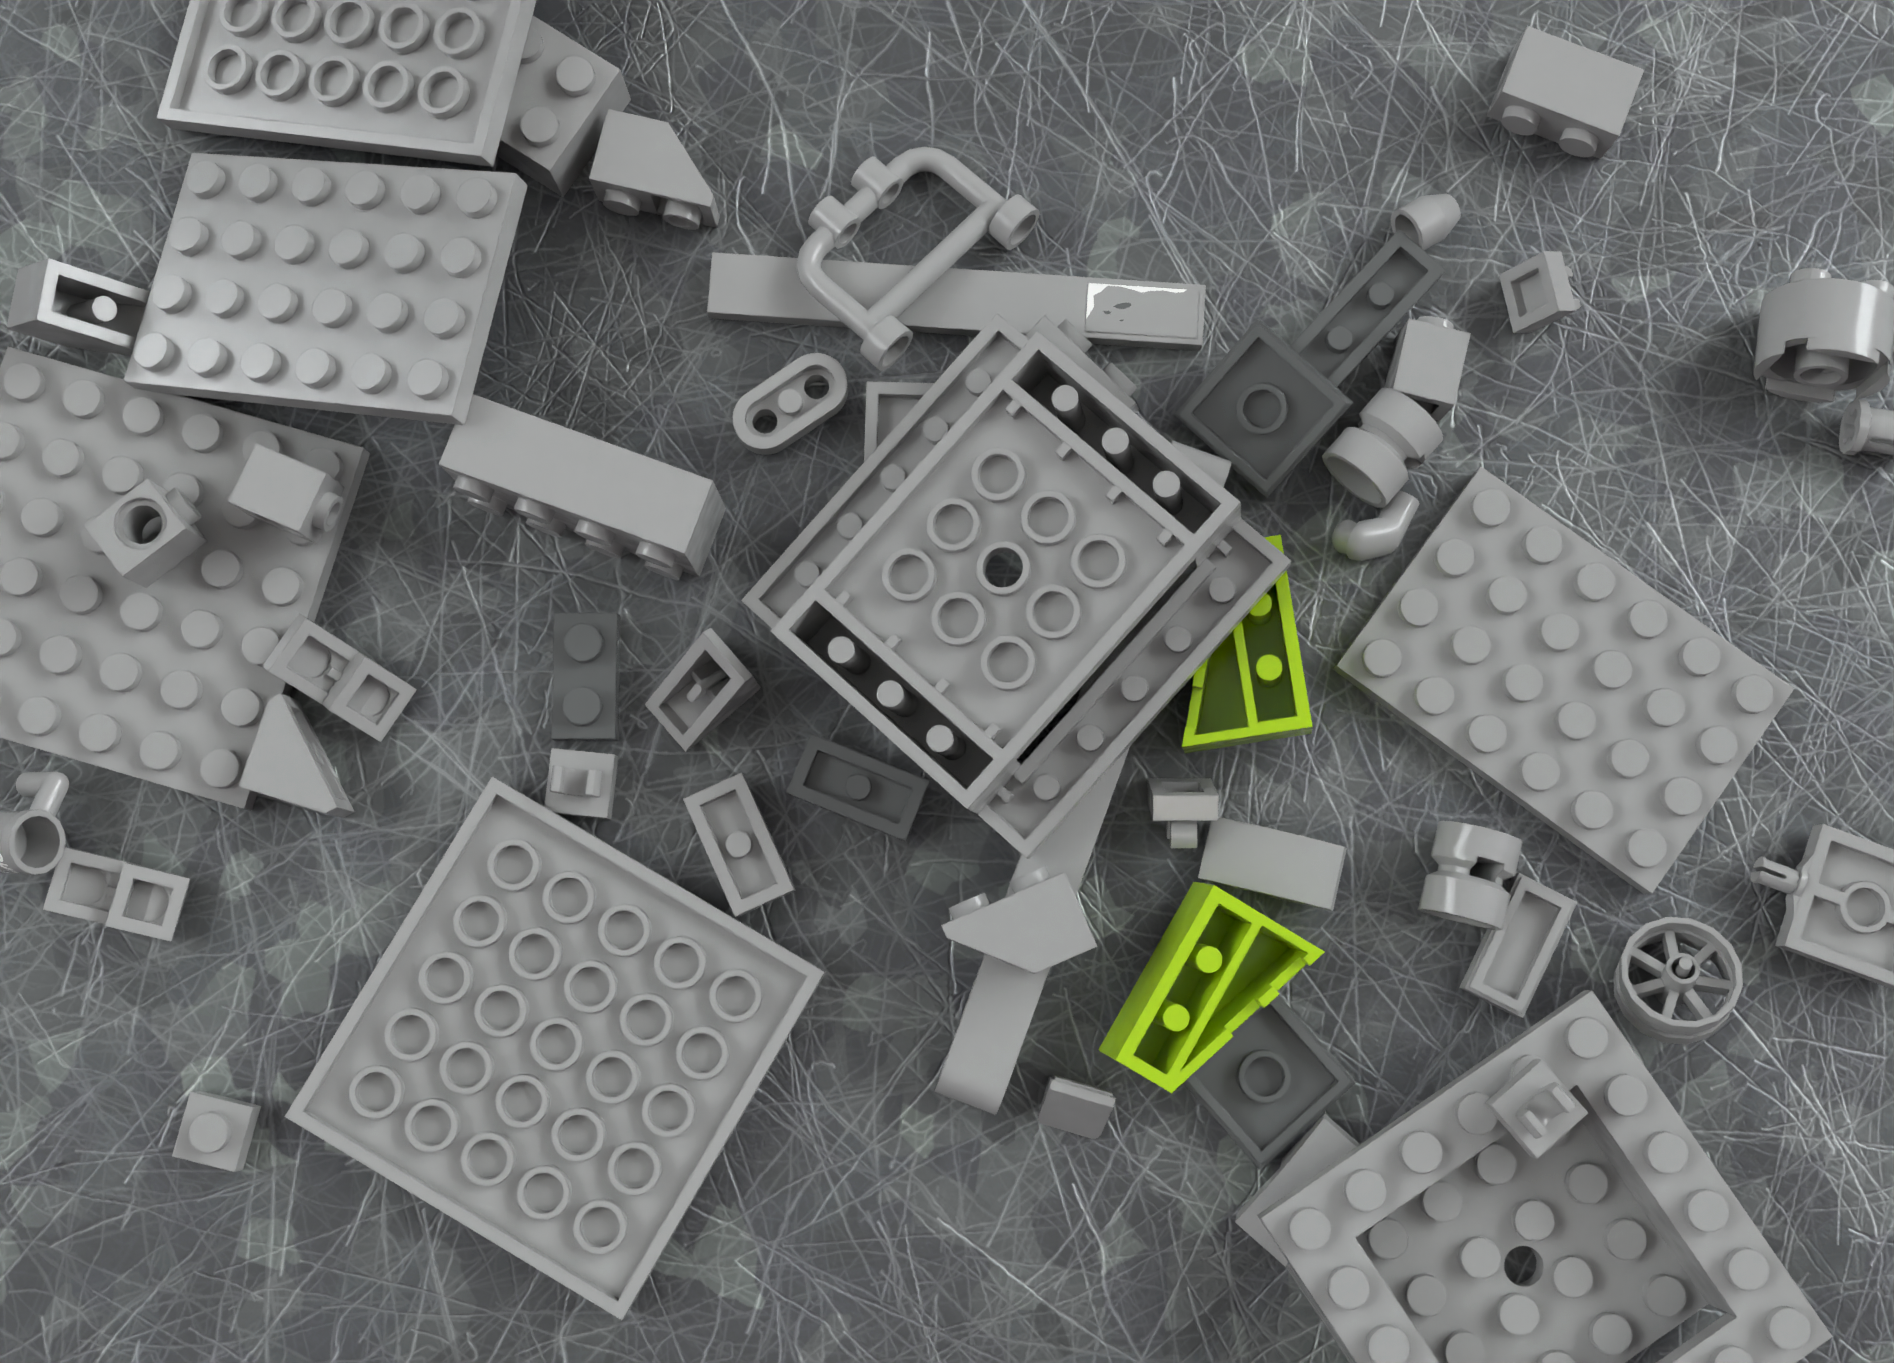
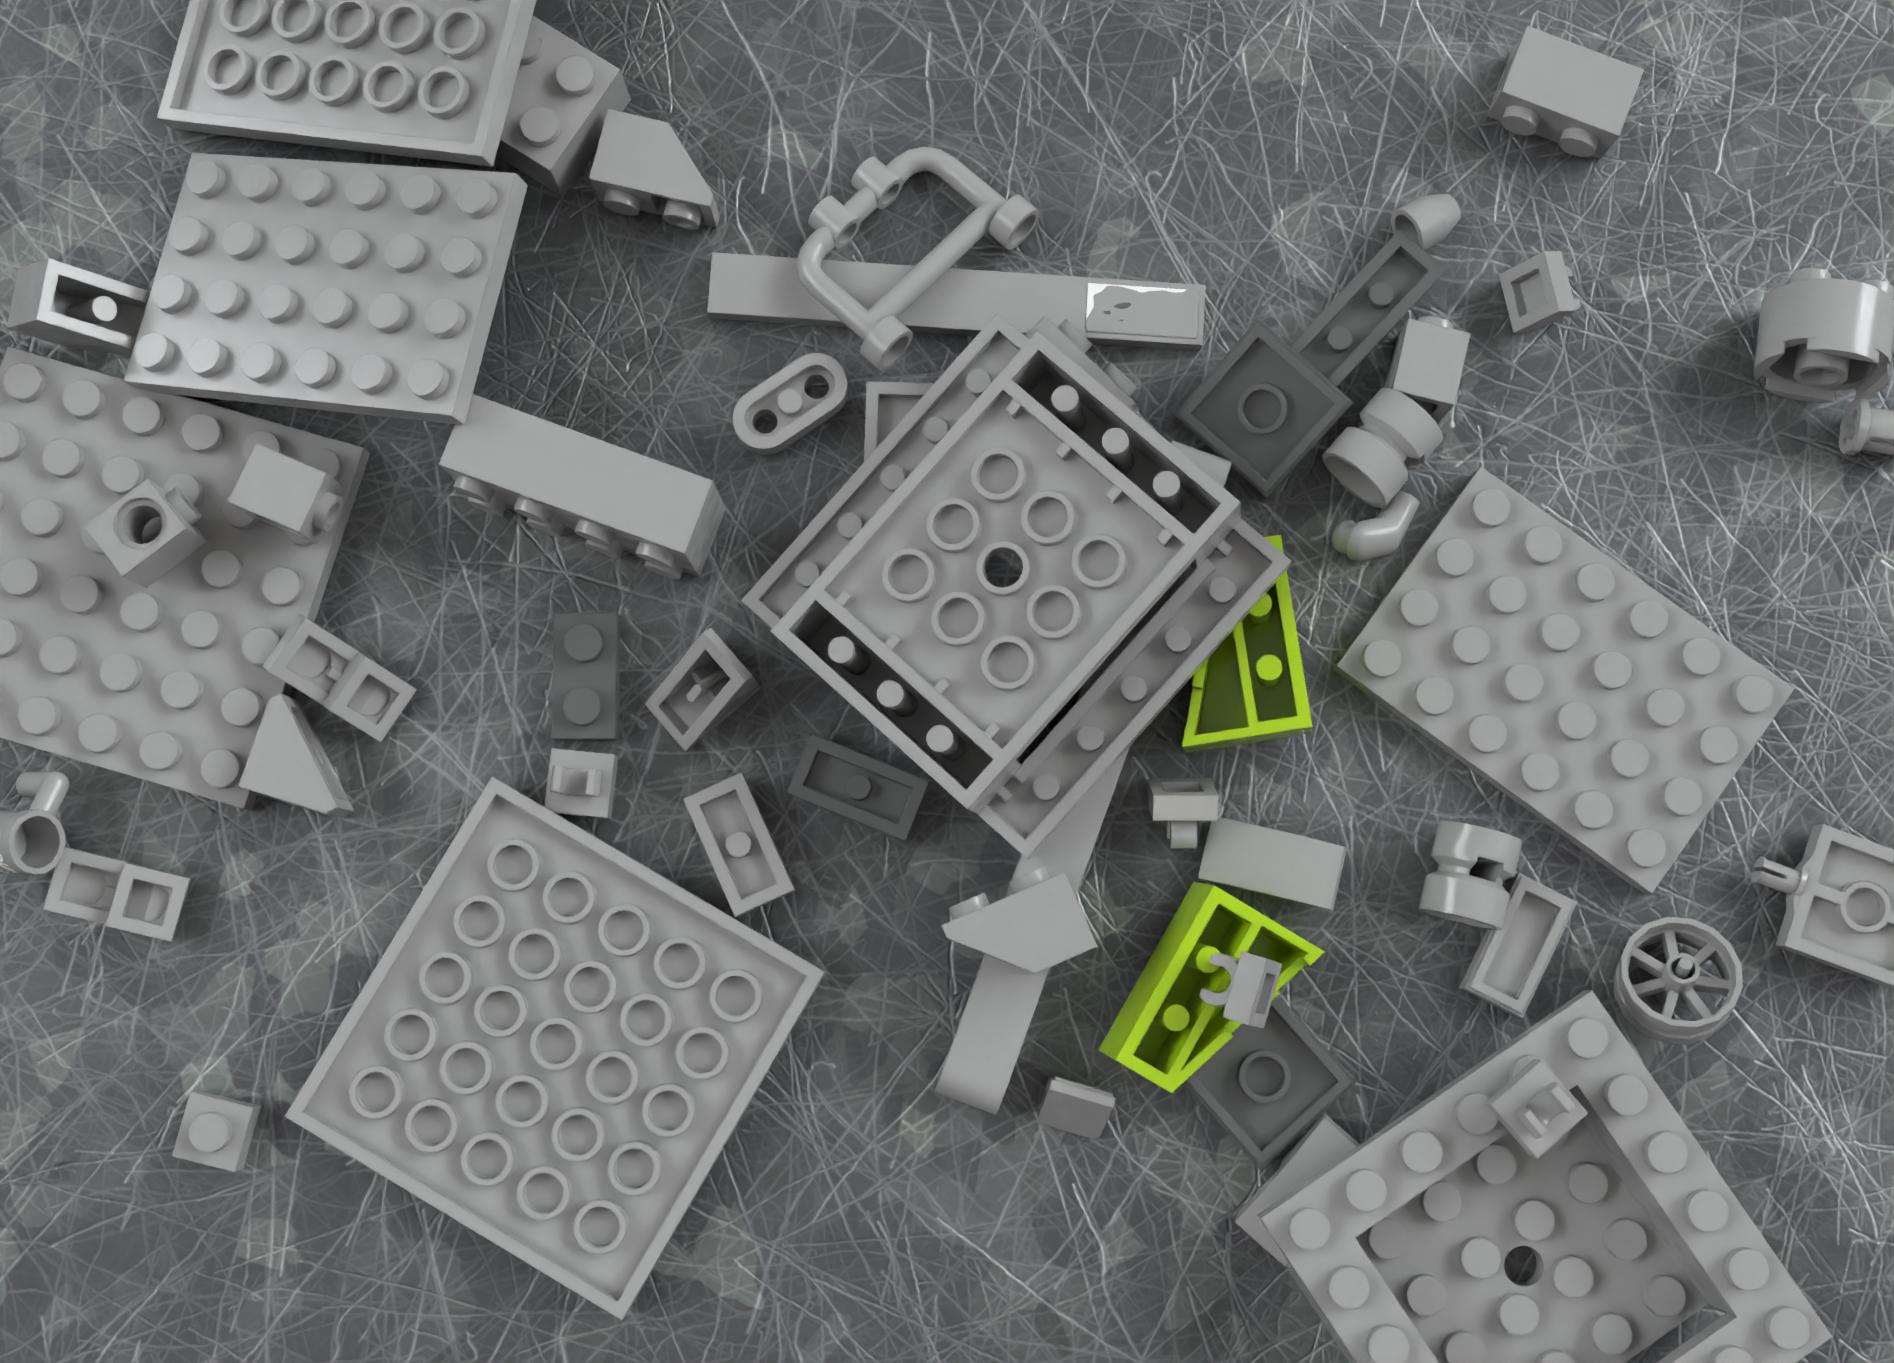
none -> light grey tile [1199,951,1282,1028]

